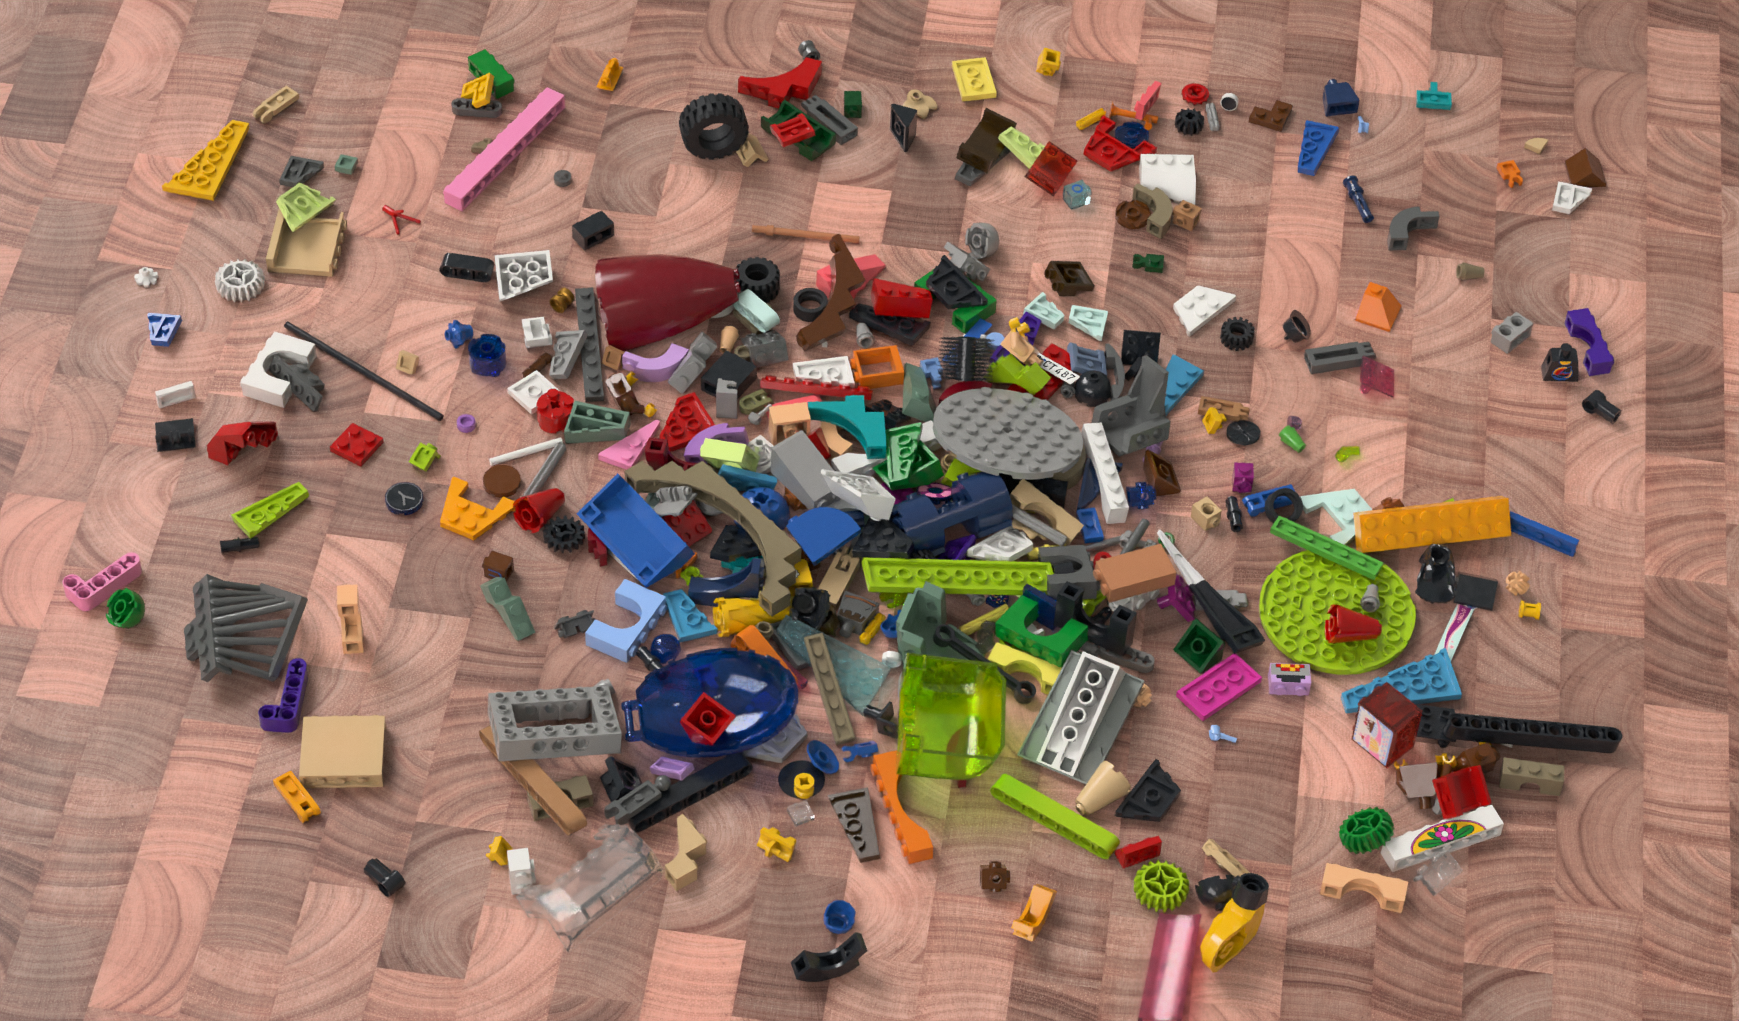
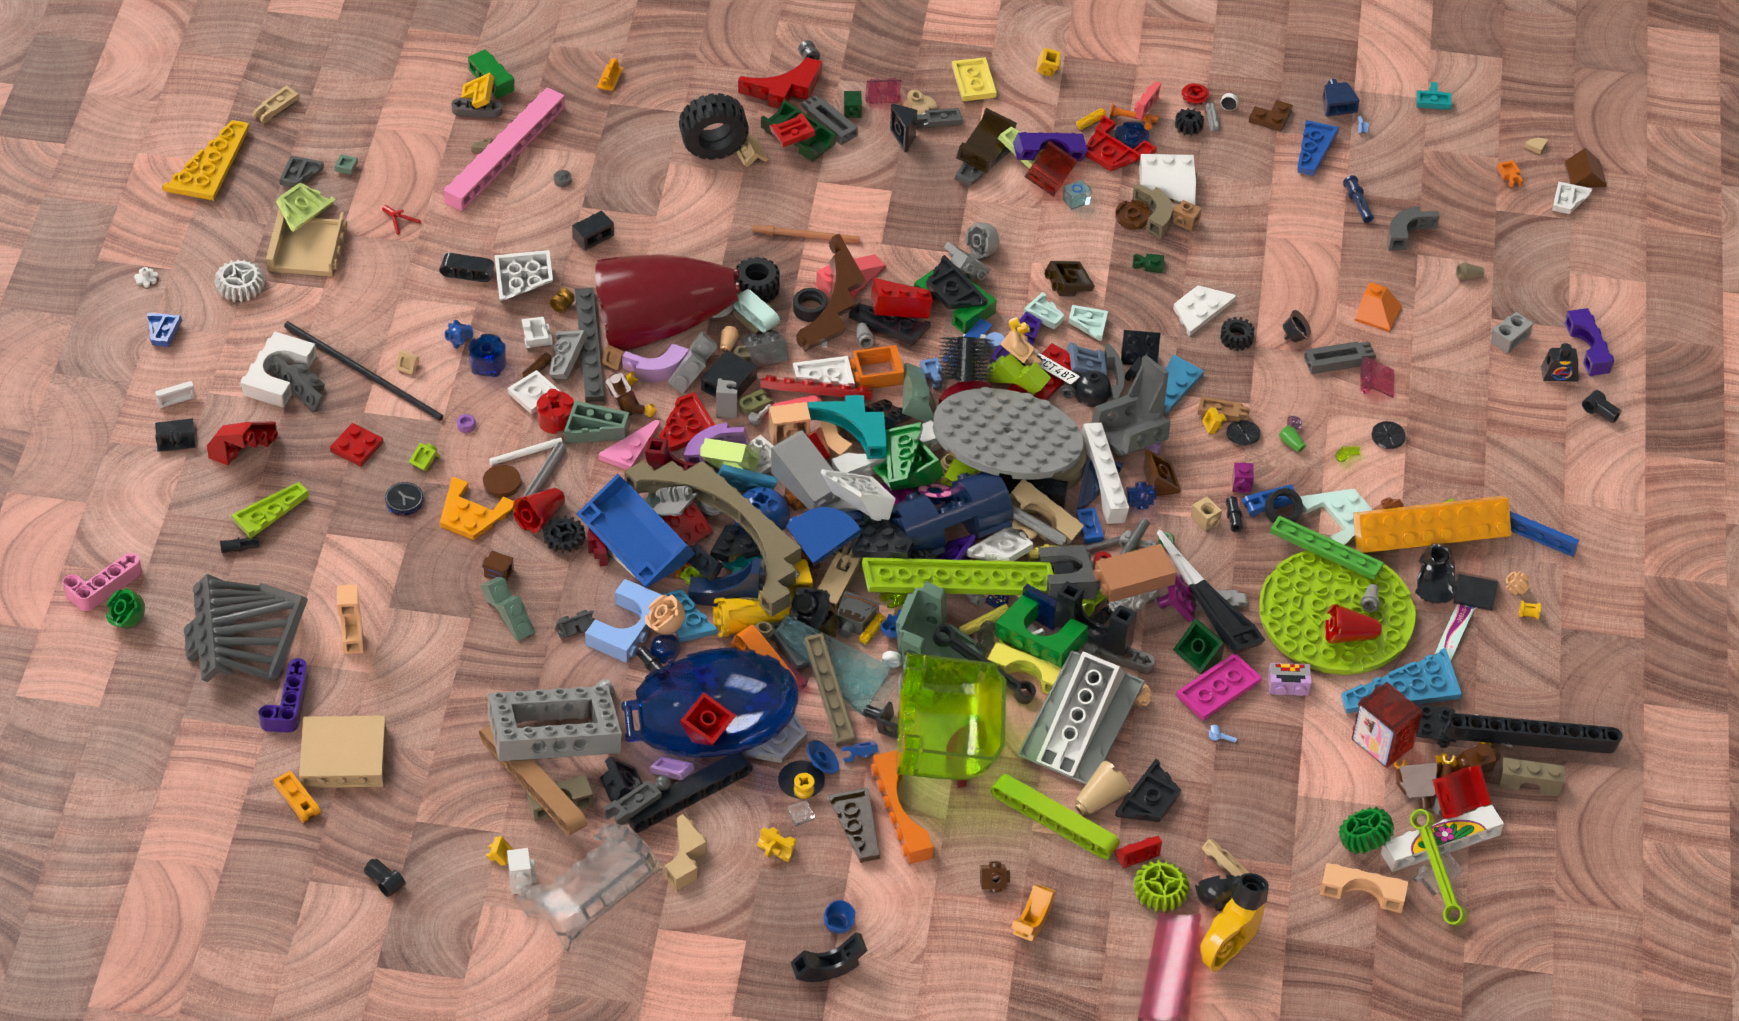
none -> light nougat cylinder [645,595,685,635]
none -> black plate [688,542,724,582]
none -> clear pink hinge [865,78,902,104]
none -> dark grey hinge [917,108,962,128]
none -> dark purple arch [1013,132,1088,161]
none -> black wheel [1371,421,1406,449]
none -> lime piece [1410,809,1467,926]

